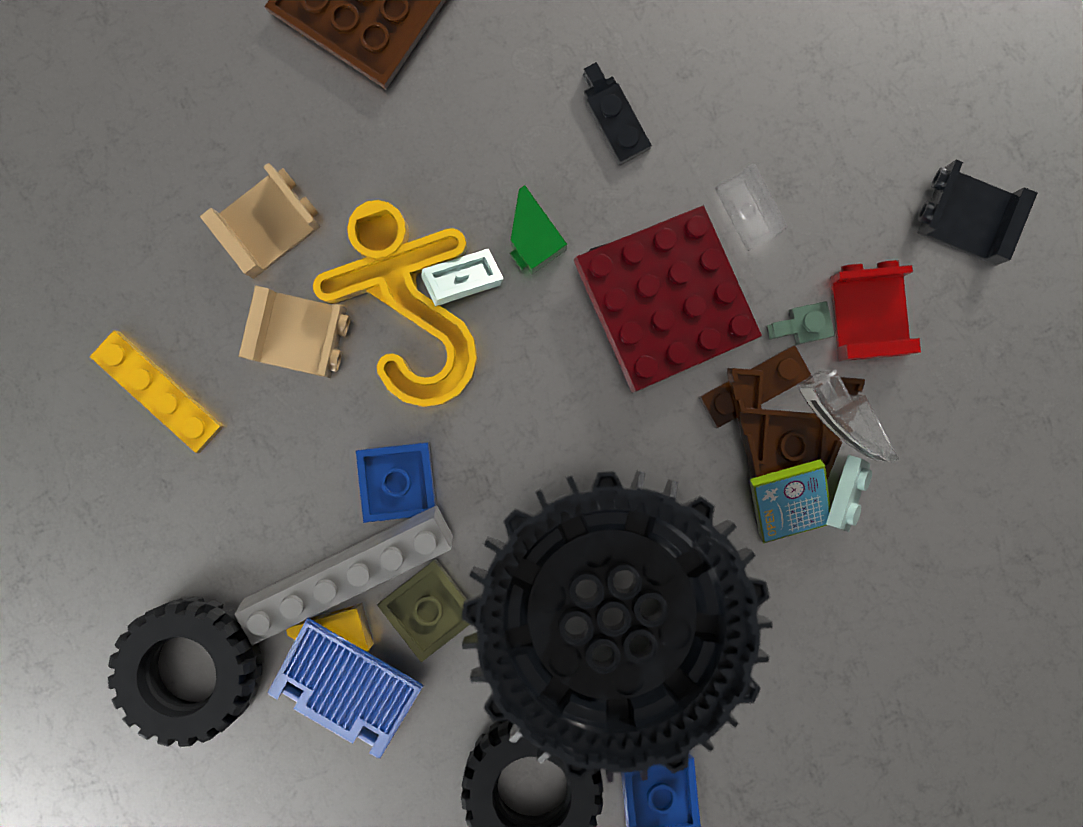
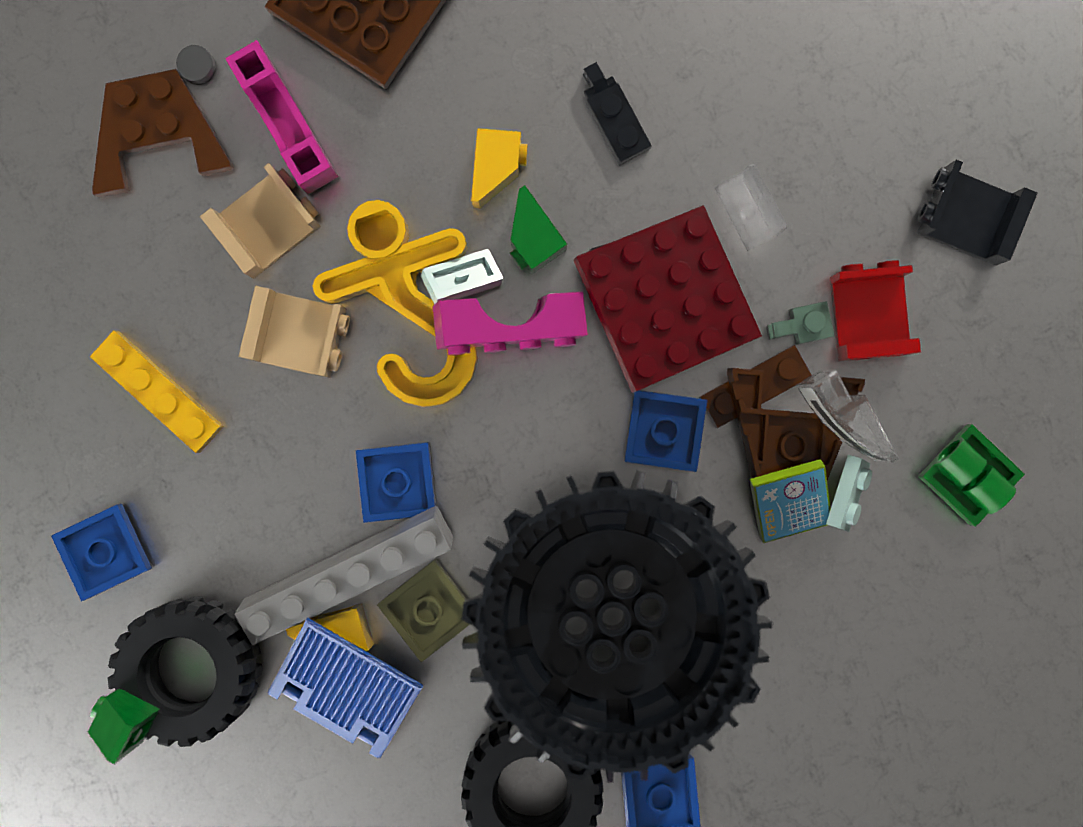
none -> blue plate [51,504,152,602]
none -> green slope [87,688,160,764]
none -> reddish brown wing [92,69,234,198]
none -> dark grey tile [176,45,216,84]
none -> dark pink arch [225,40,338,195]
none -> dark pink arch [433,292,588,355]
none -> yellow slope [471,128,528,209]
none -> blue plate [625,390,707,472]
none -> green plate [918,424,1025,527]

